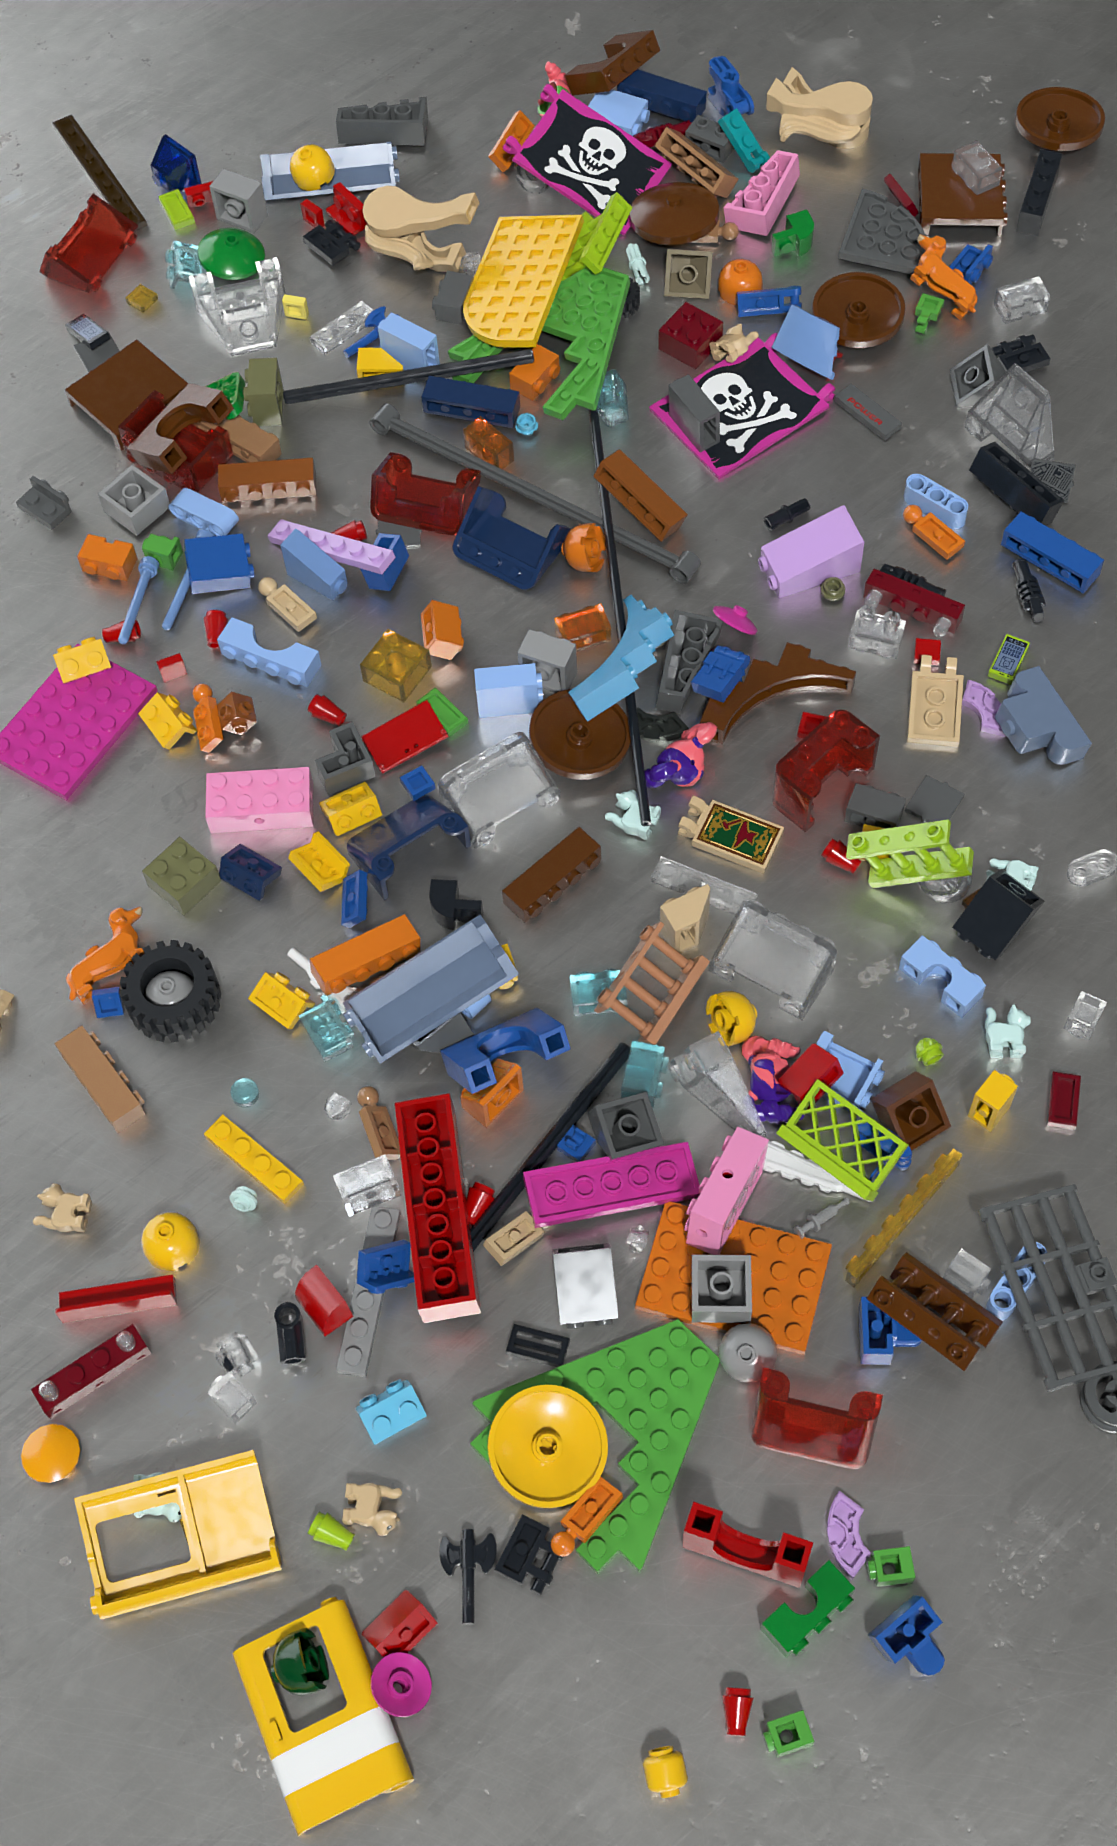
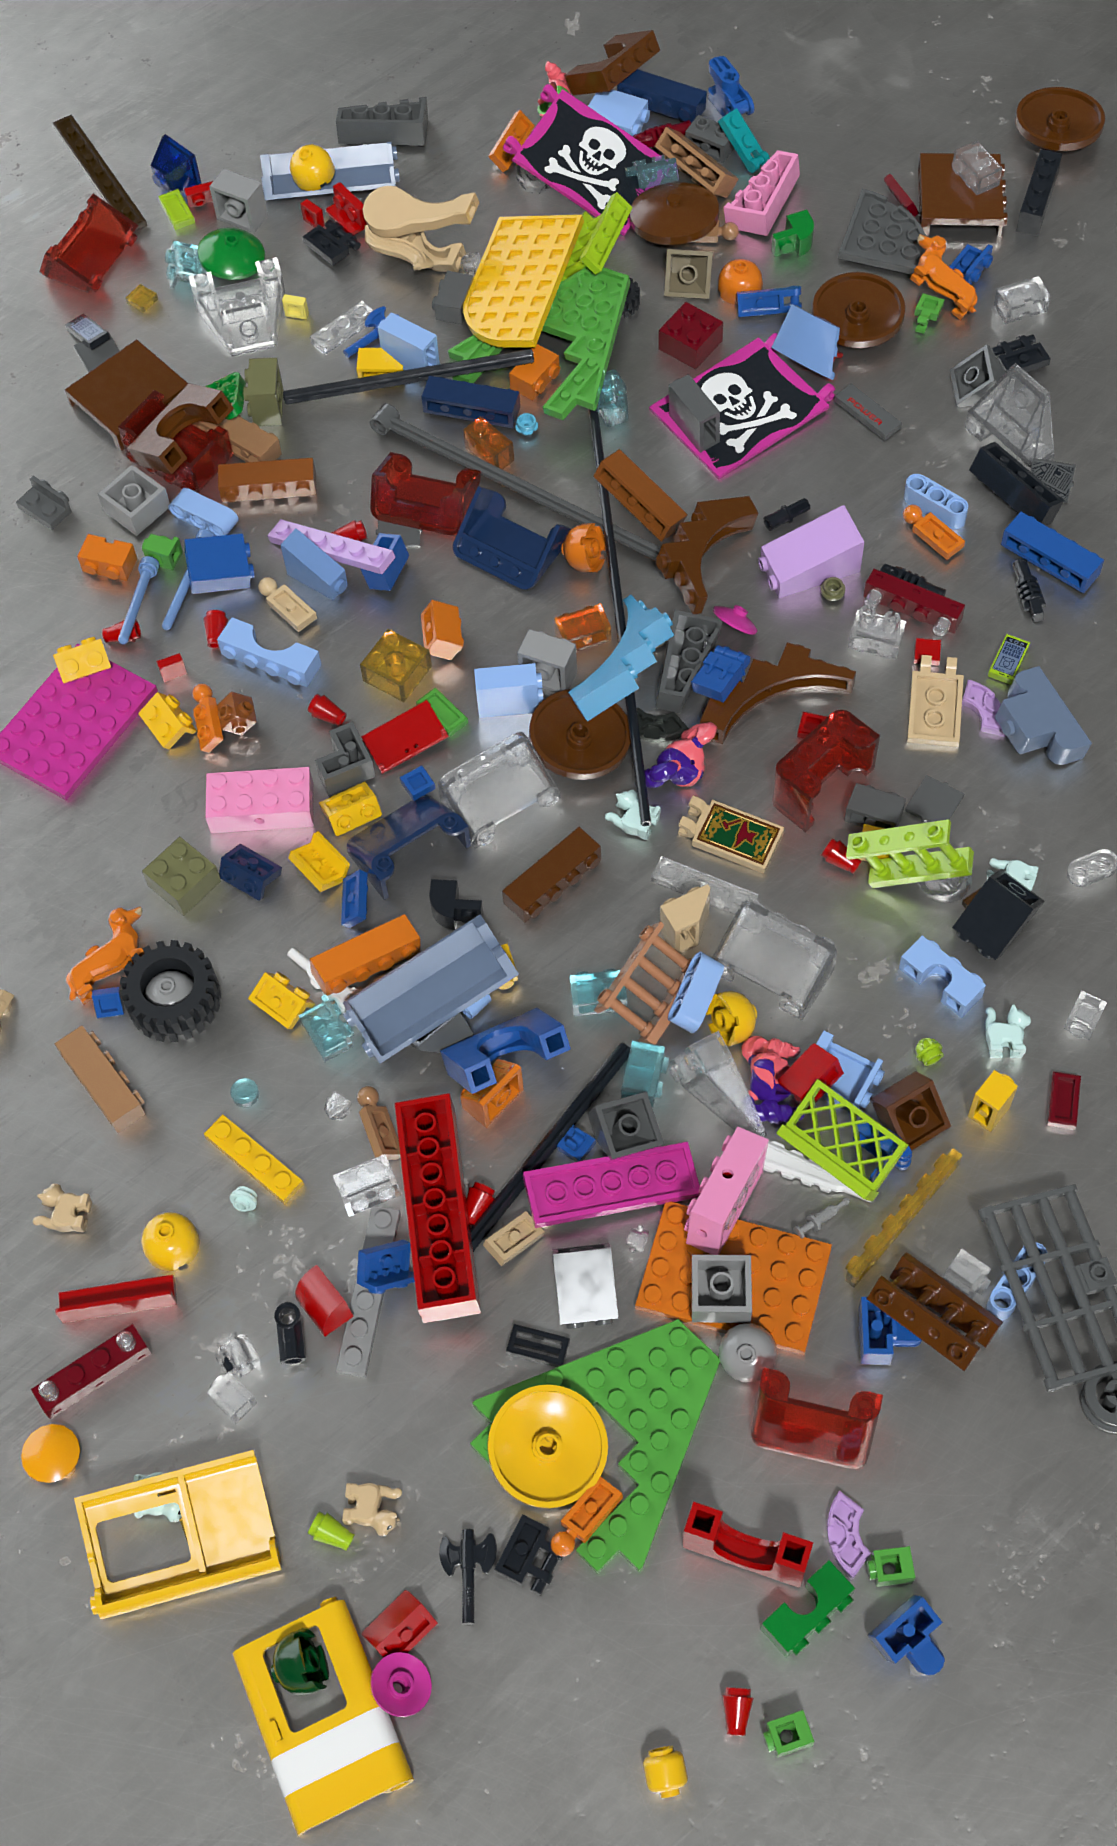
medium azure bracket [355,1379,427,1445] -> none
light aqua axle [626,243,650,285] -> none
tan animal [709,323,759,363] -> none
tan animal [766,67,873,149] -> none
none -> clear light blue bracket [625,155,679,189]
none -> reddish brown arch [656,496,759,614]
none -> light blue beam [668,951,724,1034]

